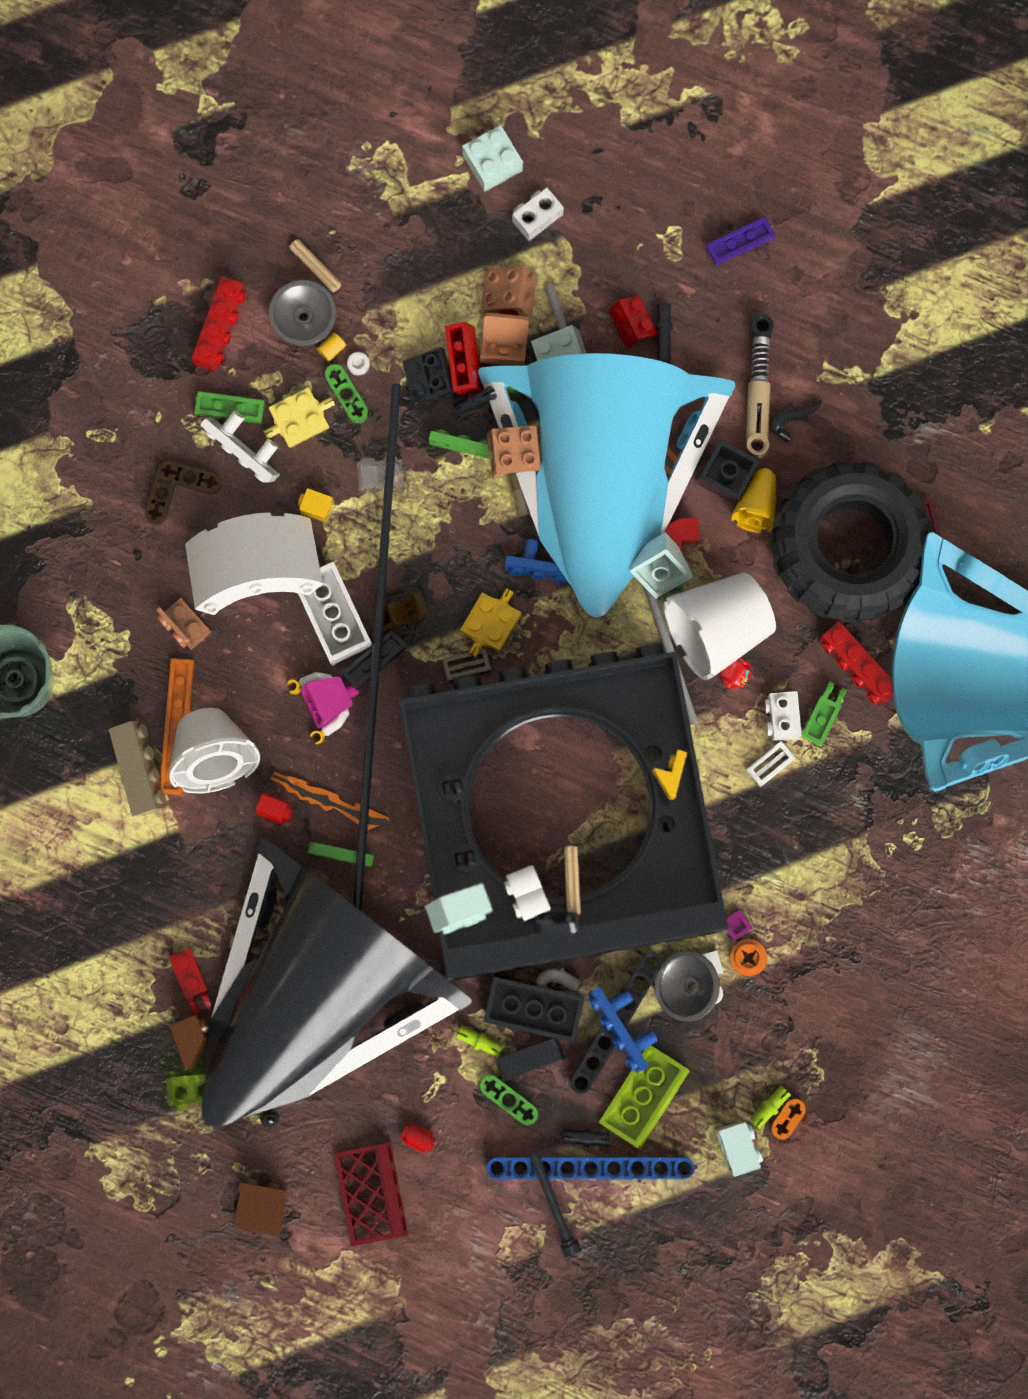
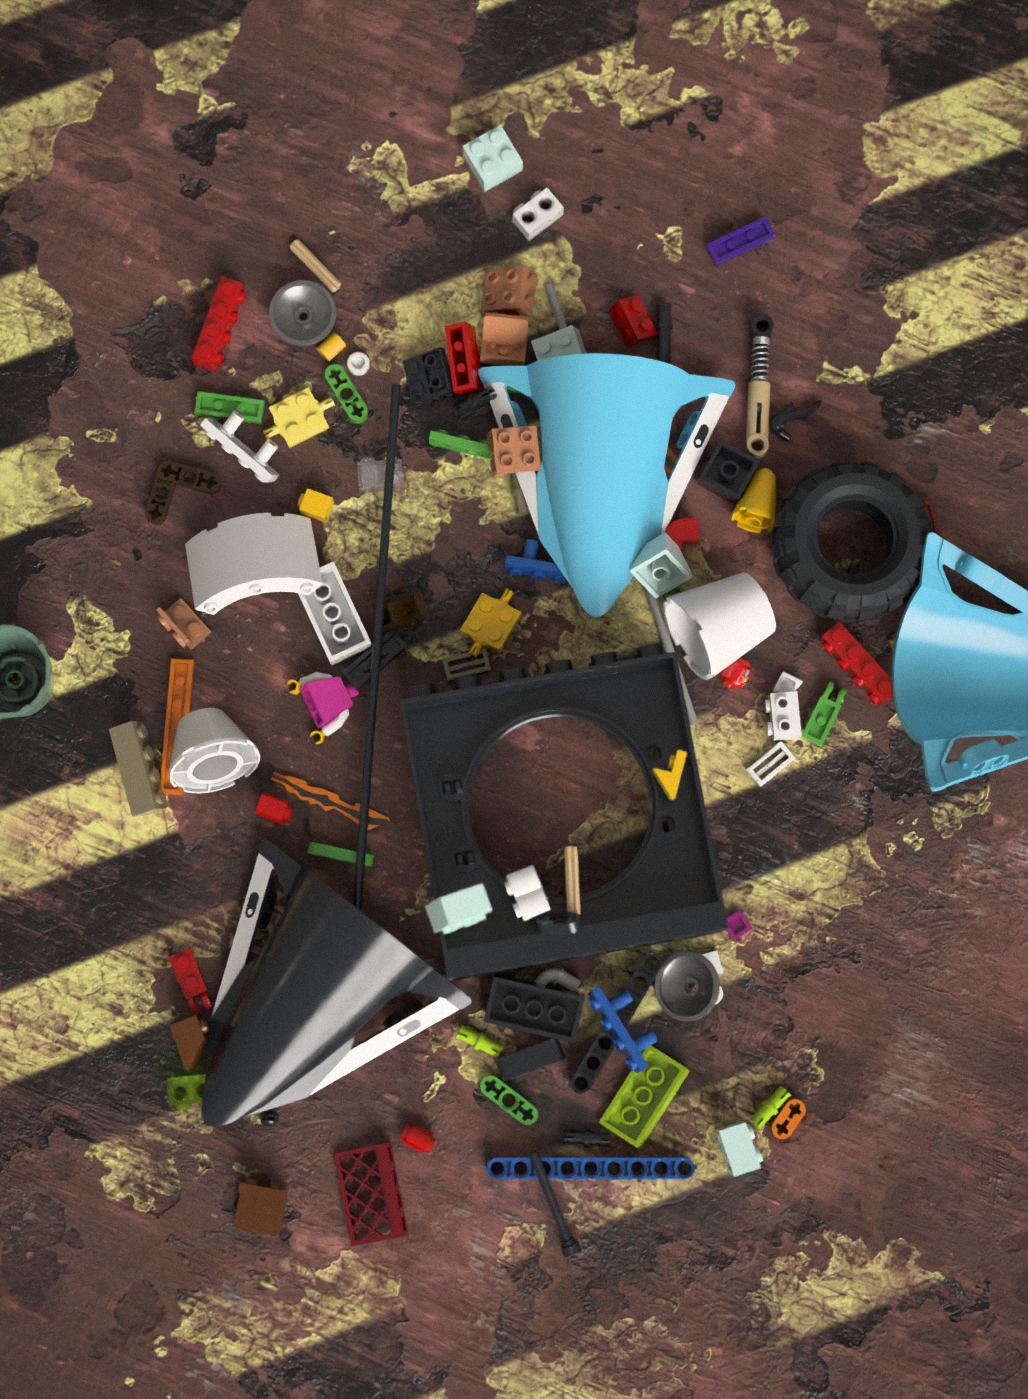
orange gear [730,939,767,976] -> none
none -> white tile [772,671,803,693]

